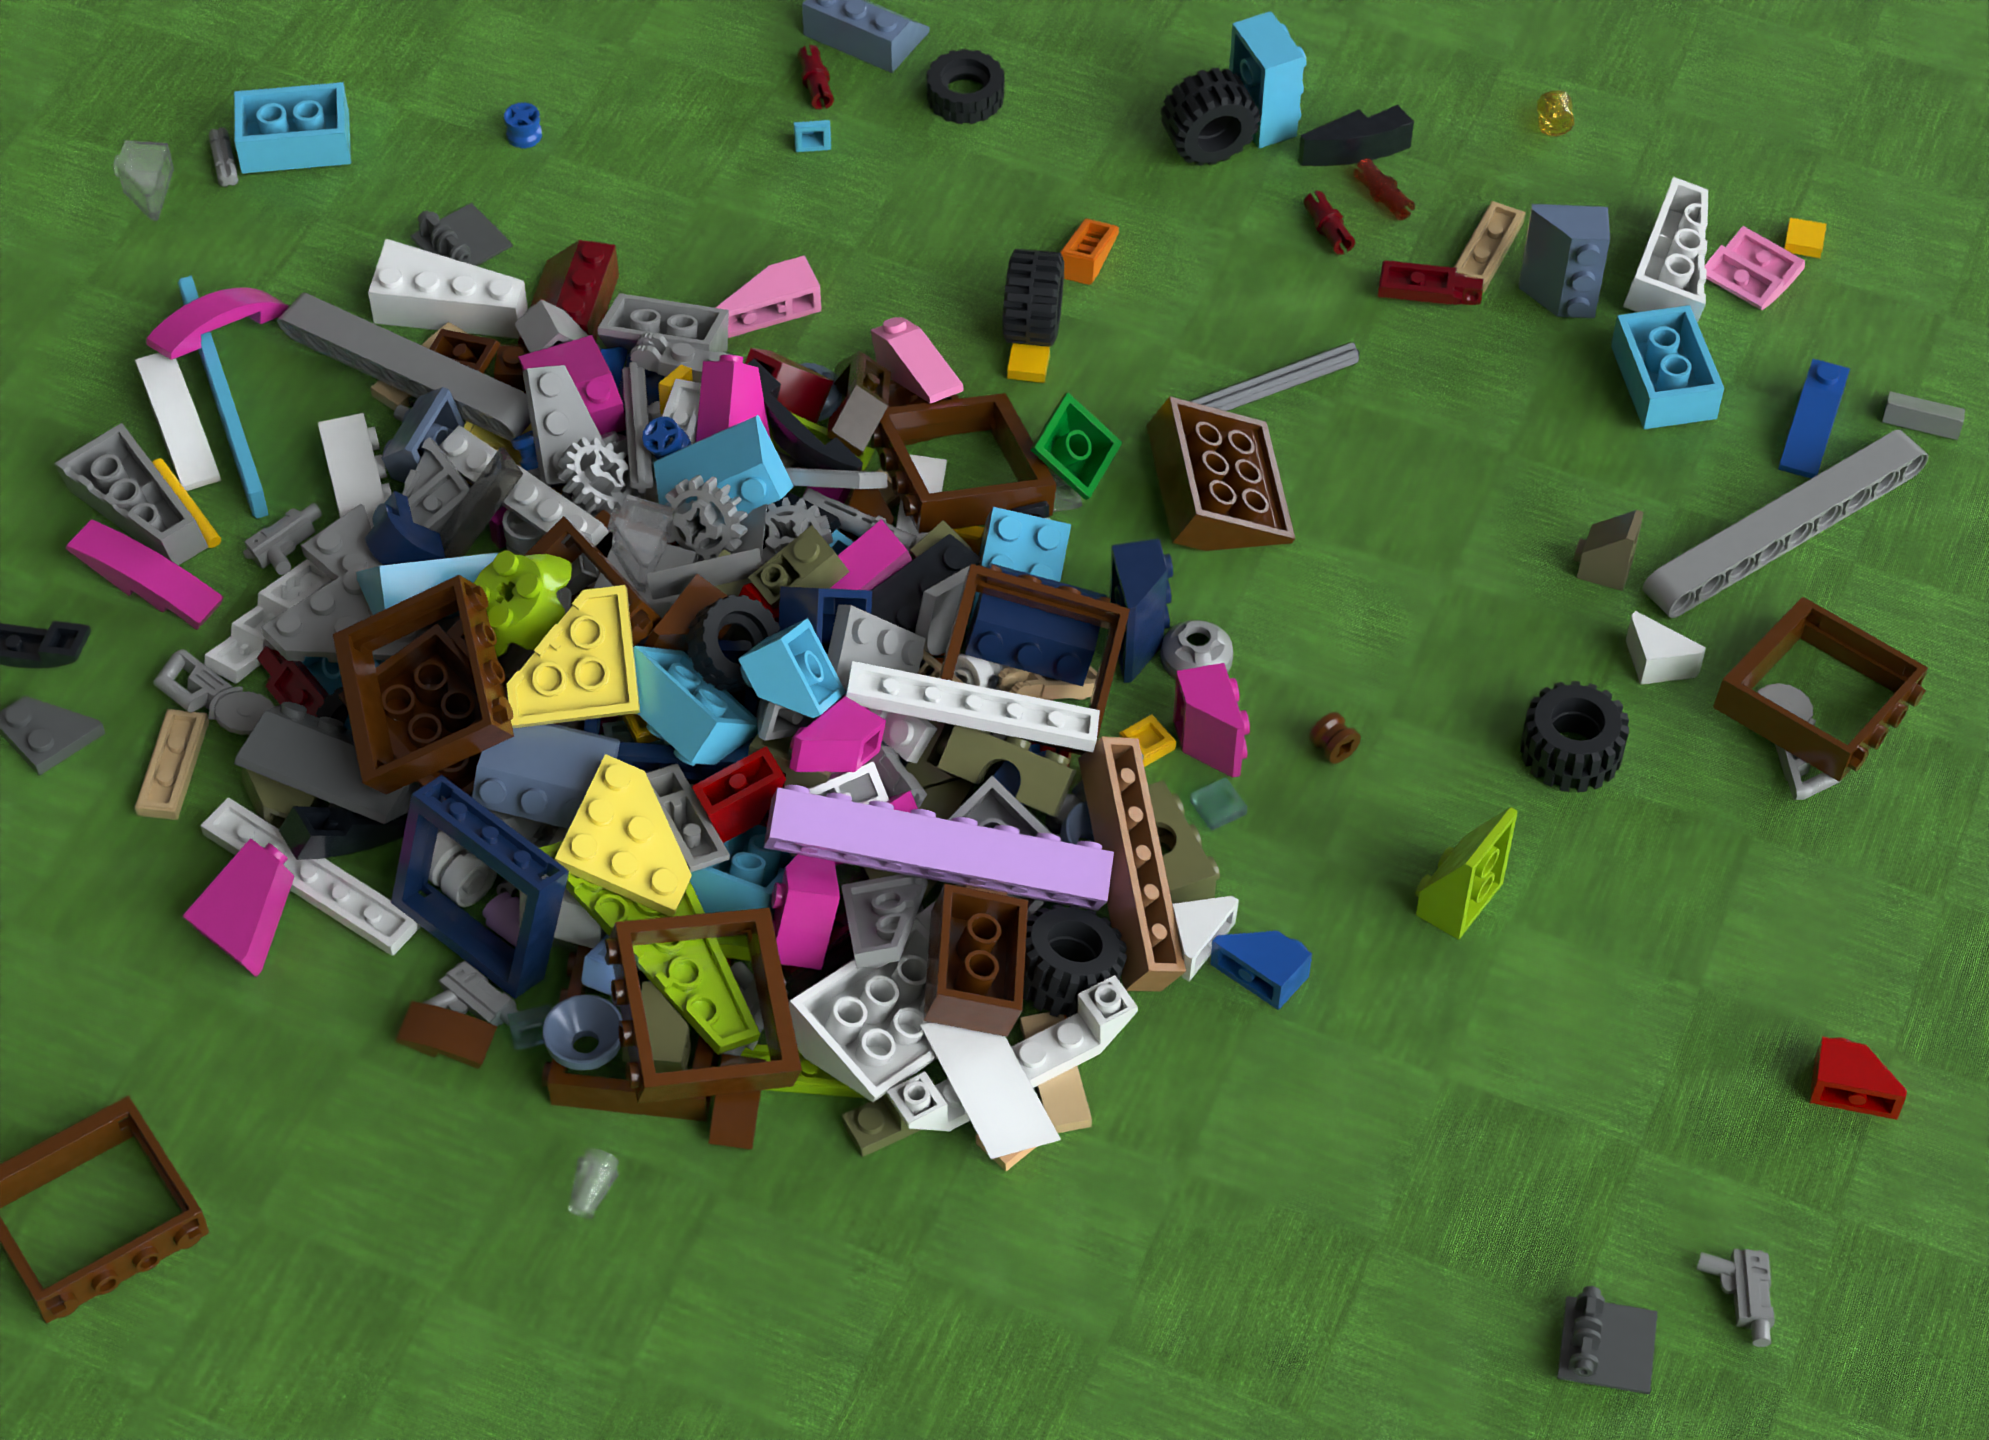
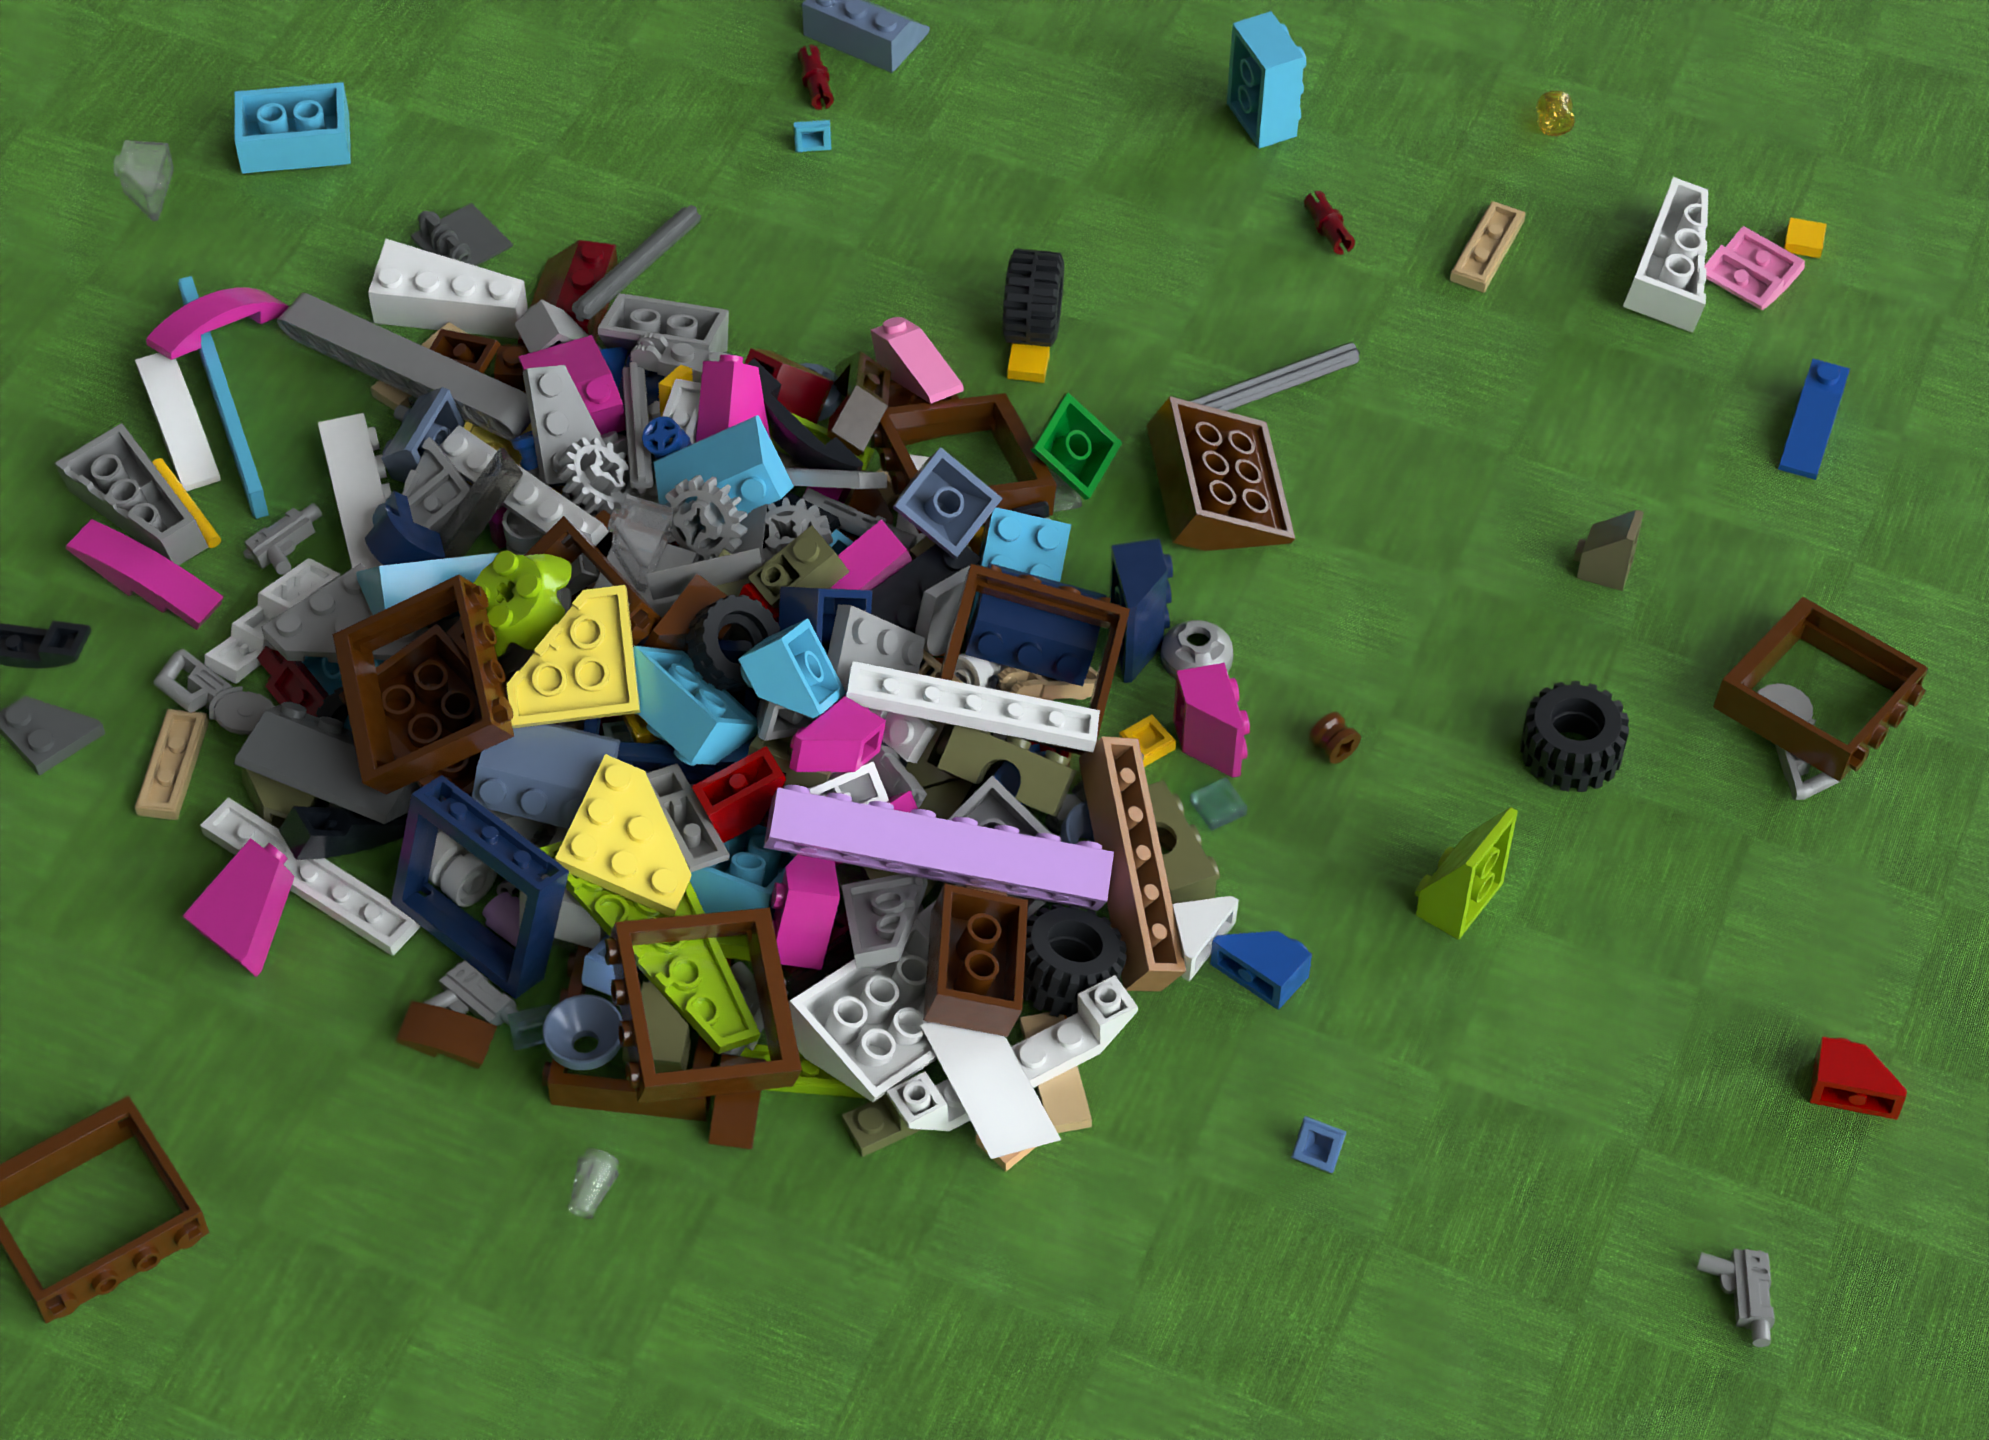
light grey axle [208,127,238,187] -> none
light grey wing [301,504,383,581] -> none
blue wheel [504,102,542,148] -> none
bright pink slope [716,255,821,338] -> none
black tyre [926,49,1005,124] -> none
orange slope [1060,218,1119,285] -> none
black tyre [1160,68,1260,166] -> none
black slope [1298,104,1414,166] -> none
clear red pin [1353,158,1415,221] -> none
dark red hinge [1378,260,1484,305] -> none
sand blue slope [1519,204,1610,318] -> none
dark grey hinge [1557,1286,1658,1395] -> none
medium azure brick [1611,305,1724,429] -> none
white slope [1626,611,1706,685] -> none
light grey beam [1643,430,1929,618] -> none
light grey slope [1882,391,1965,440] -> none
none -> dark grey axle [572,205,701,321]
none -> sand blue slope [892,447,1003,559]
none -> medium blue slope [1291,1116,1347,1173]

